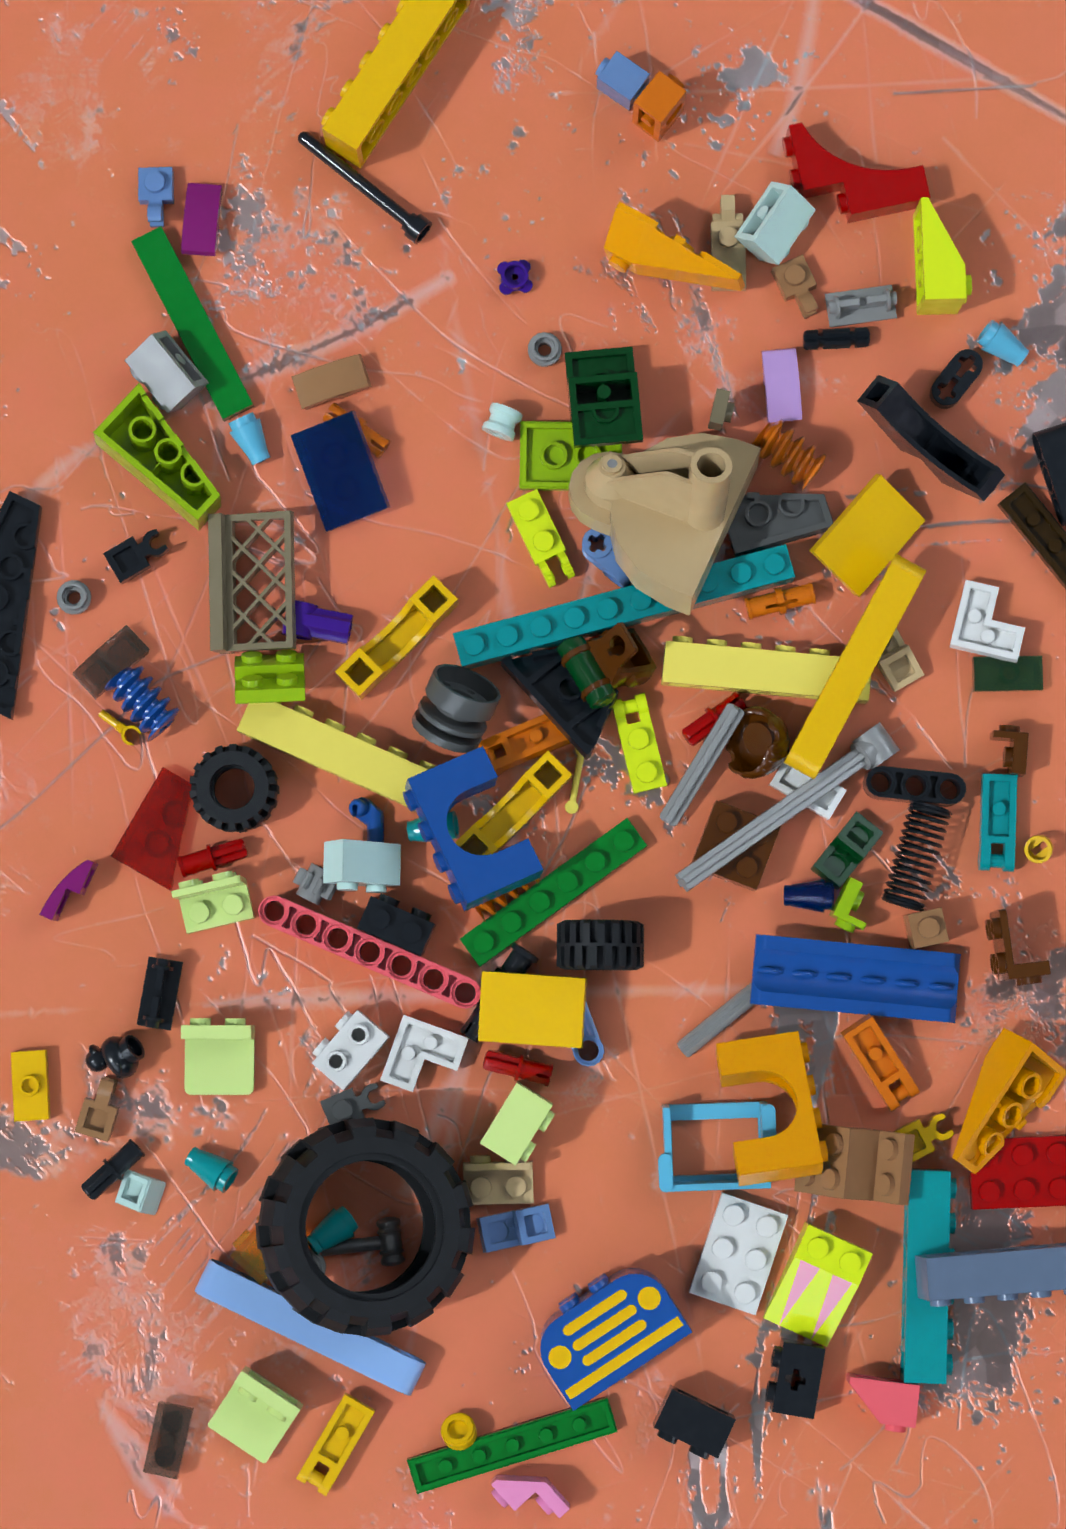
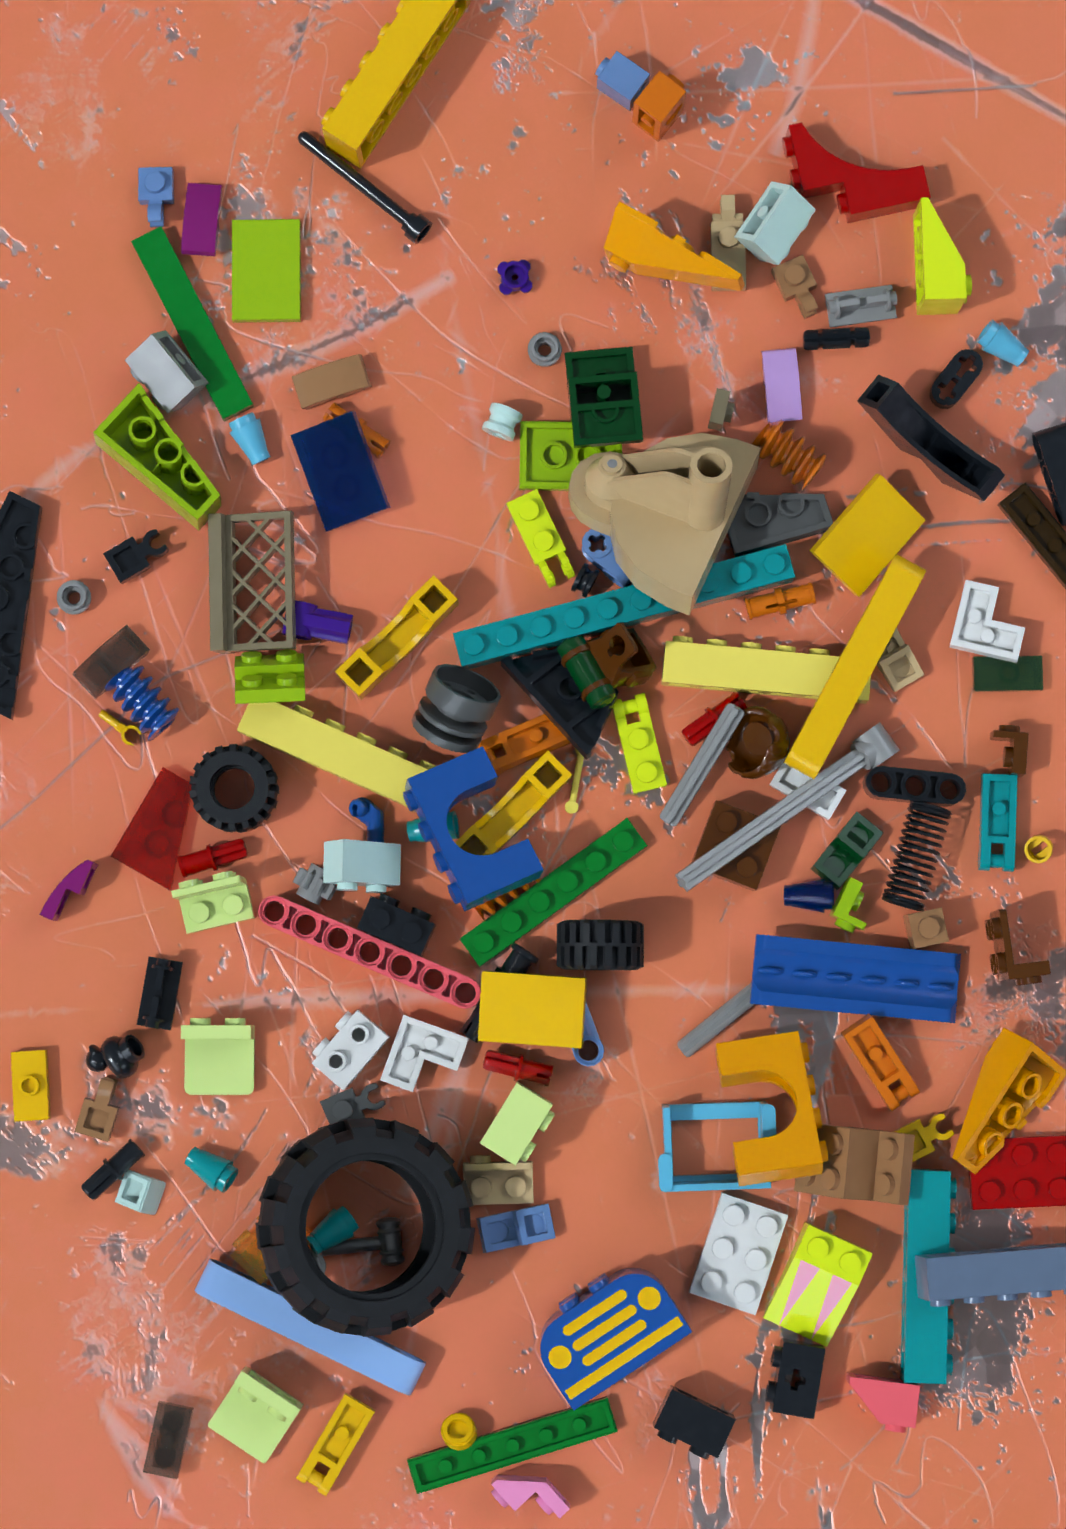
none -> lime tile [232,219,301,323]
none -> black bush [571,563,600,598]

